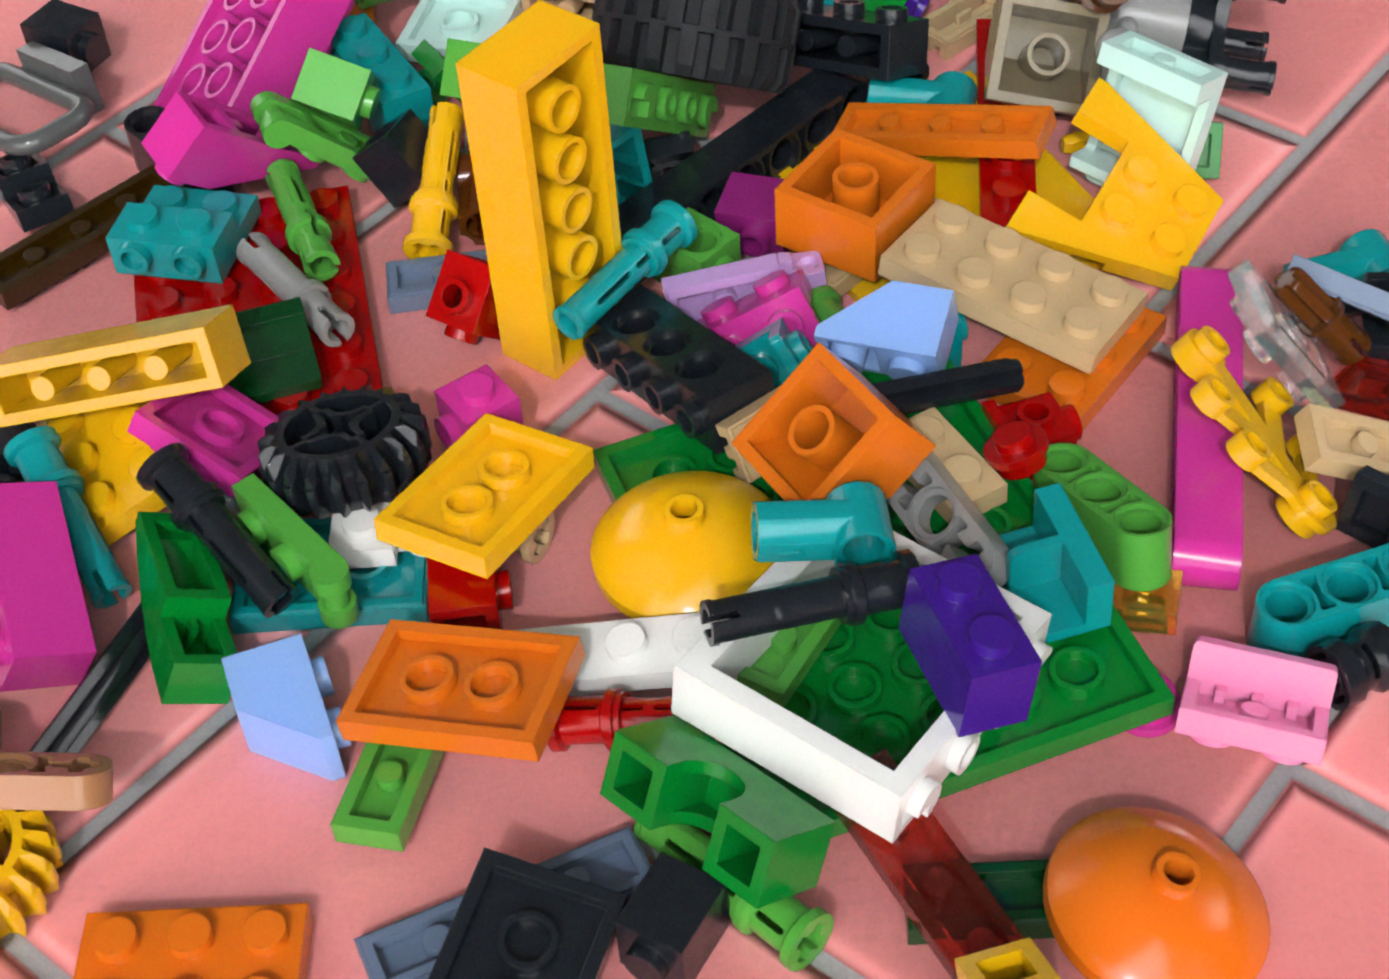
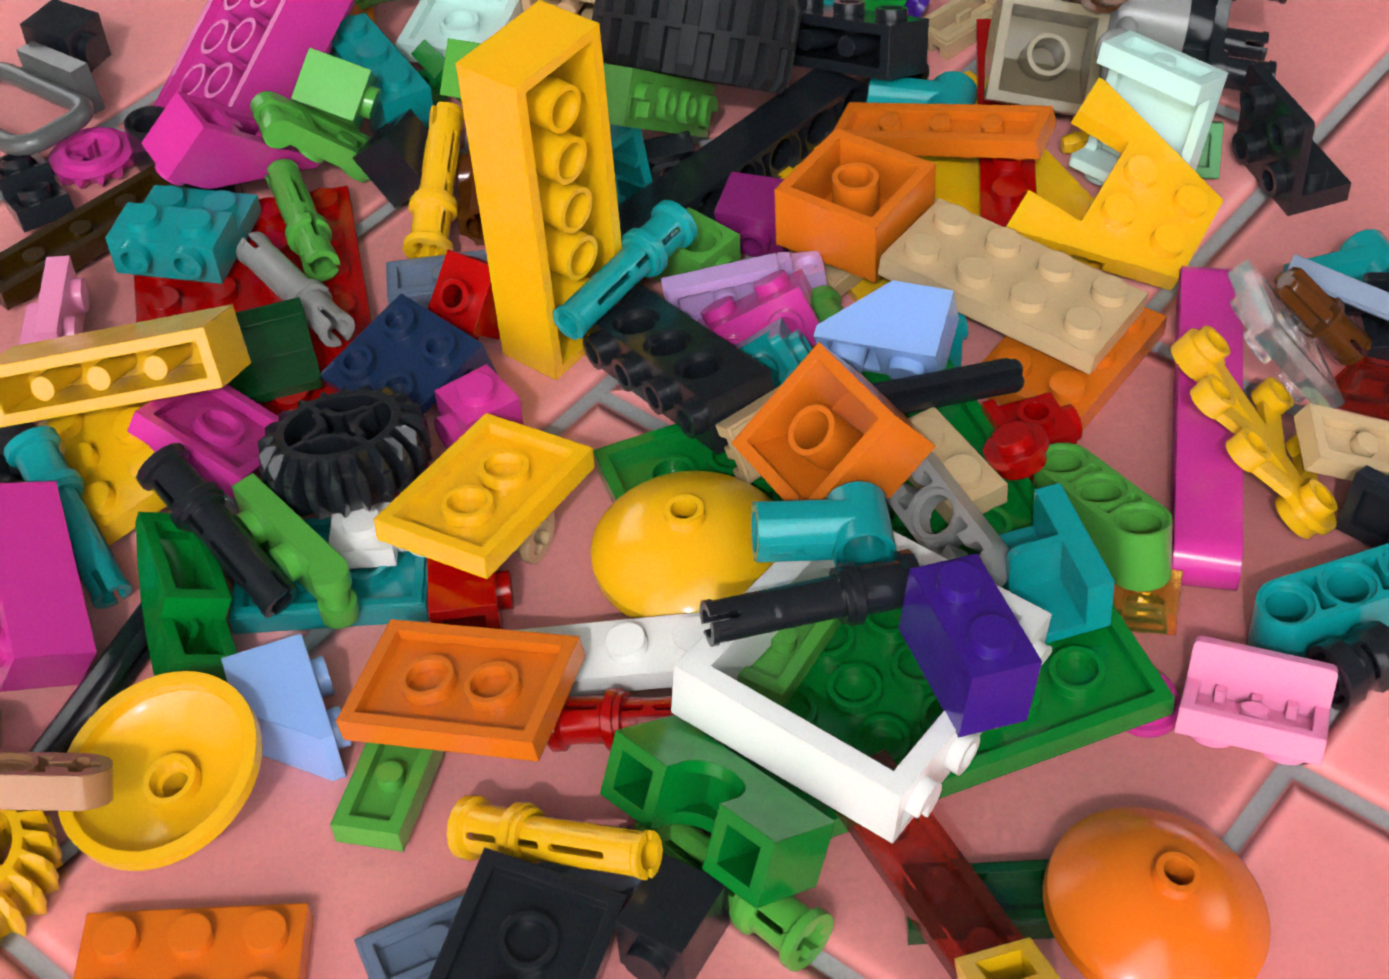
none -> bright pink bracket [19,255,90,345]
none -> dark pink gear [49,127,134,189]
none -> yellow dish [58,671,263,871]
none -> dark blue bracket [321,293,498,415]
none -> yellow pin [446,795,663,880]
none -> black bracket [1232,62,1351,216]

